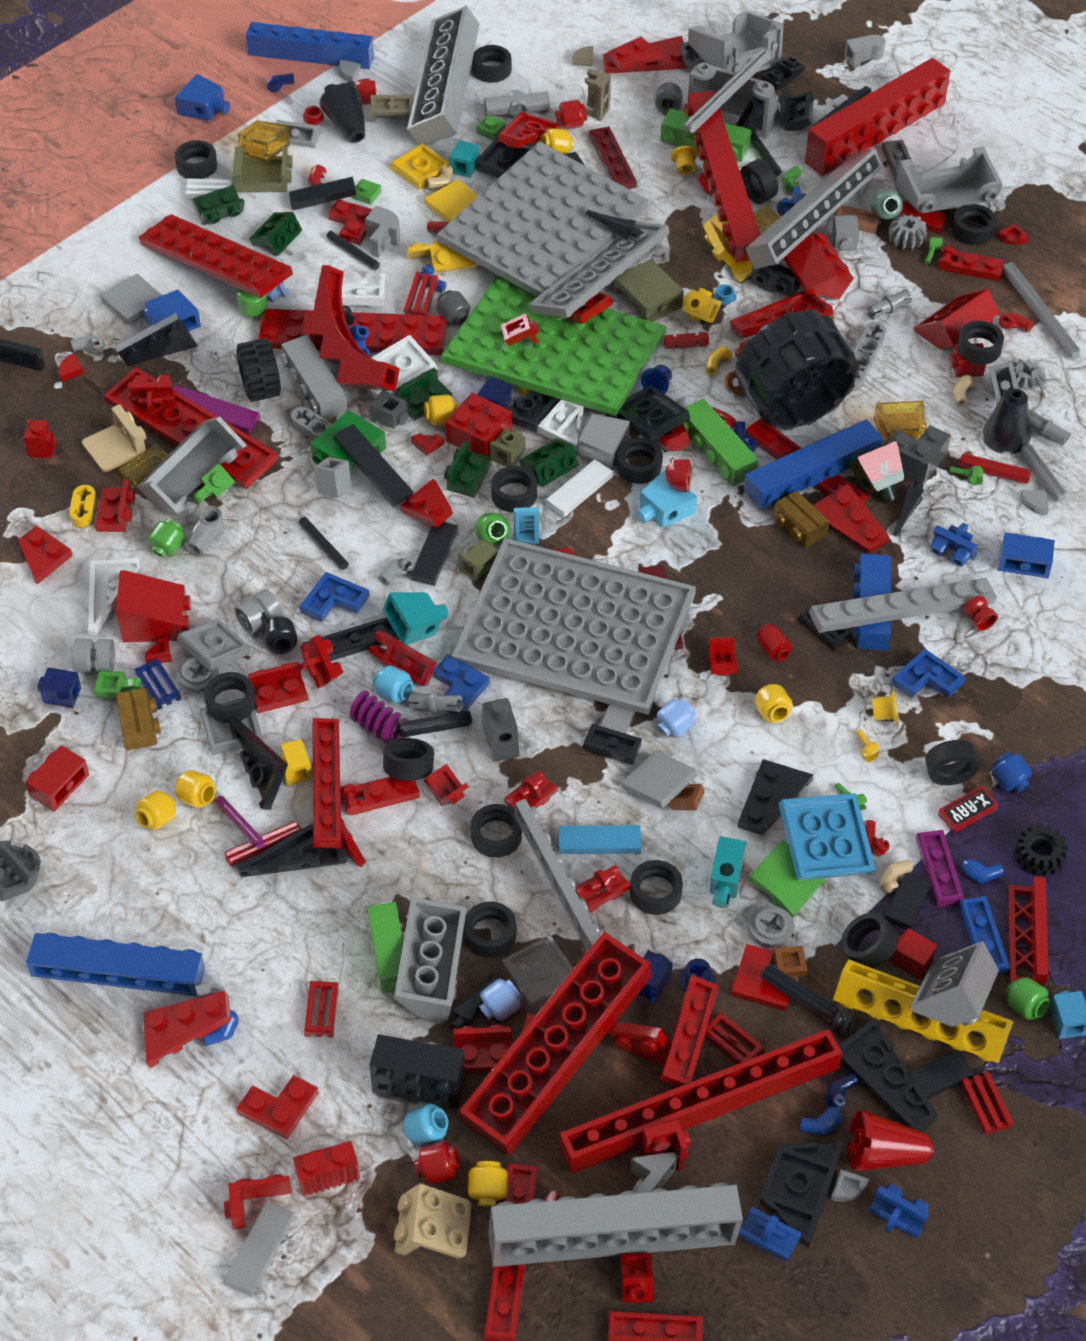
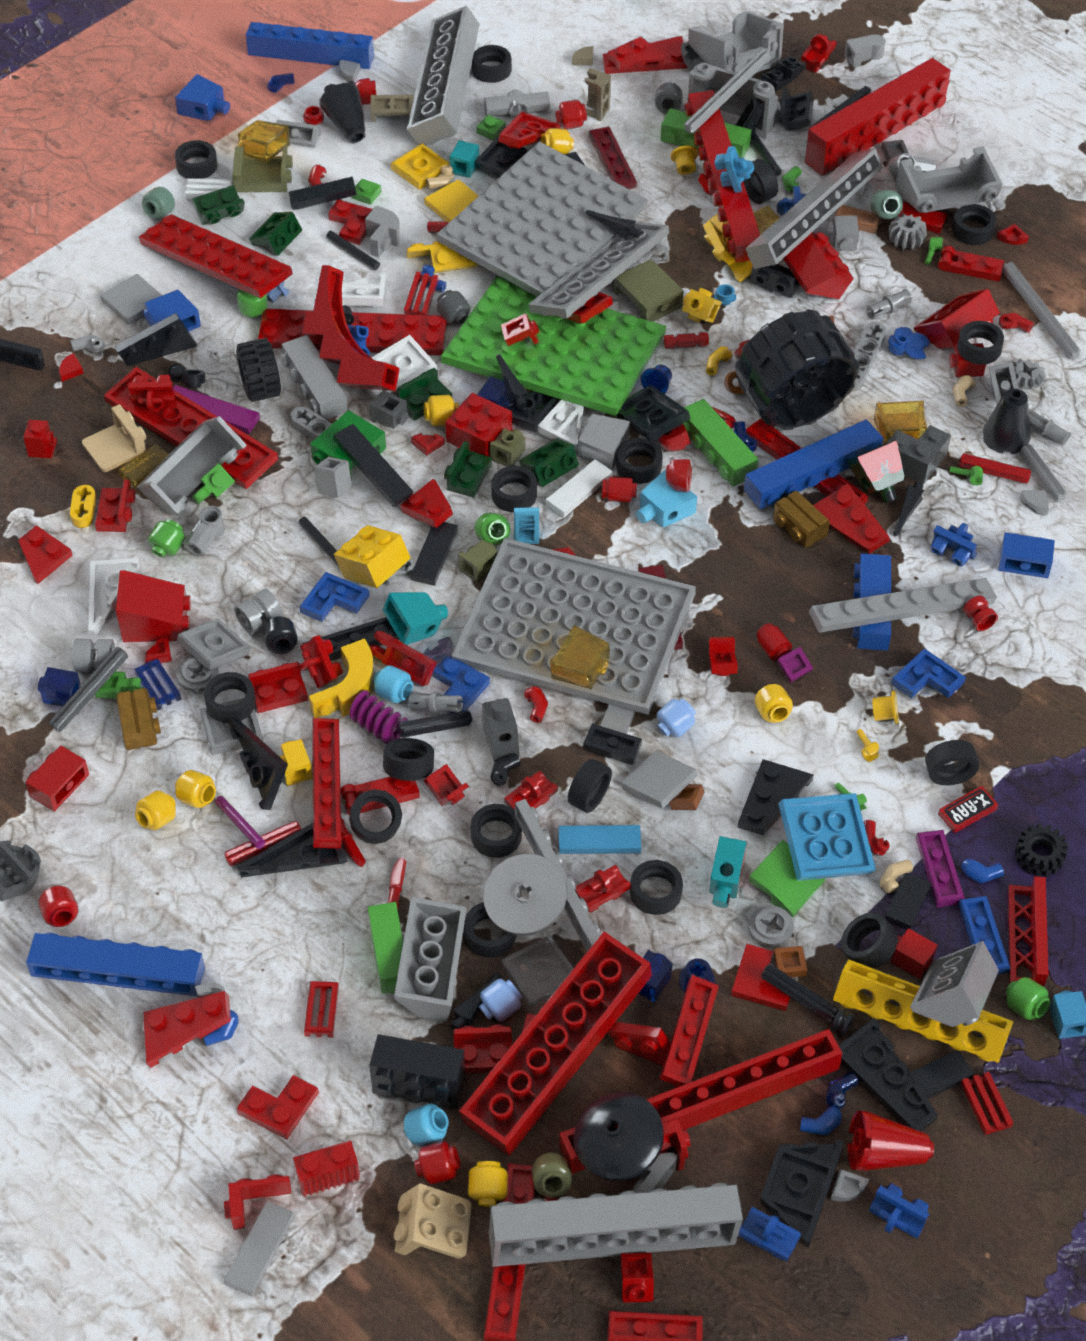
red tile [704,1012,765,1064] -> none
red wing [730,291,833,338] -> none
black tile [798,603,853,651] -> none
blue head [992,752,1032,793] -> none
none -> red head [38,885,79,927]
none -> dark grey axle [49,647,128,732]
none -> sand green head [142,187,175,220]
none -> black plate [168,364,206,388]
none -> yellow arch [309,638,374,718]
none -> yellow brick [333,525,411,588]
none -> black tyre [349,789,402,844]
none -> red piece [388,857,407,911]
none -> tile [423,637,453,661]
none -> light grey piece [483,854,567,935]
none -> black arm [490,754,521,786]
none -> black piece [496,354,529,409]
none -> red arm [524,686,548,723]
none -> olive head [531,1153,572,1198]
none -> clear yellow torso [551,625,610,689]
none -> black tyre [568,758,612,813]
none -> black dish [574,1092,664,1181]
none -> red brick [602,477,637,502]
none -> dark azure hips [714,146,754,192]
none -> magenta plate [777,647,814,683]
none -> red hips [801,34,837,73]
none -> light grey piece [888,154,936,175]
none -> blue plate [888,327,930,359]

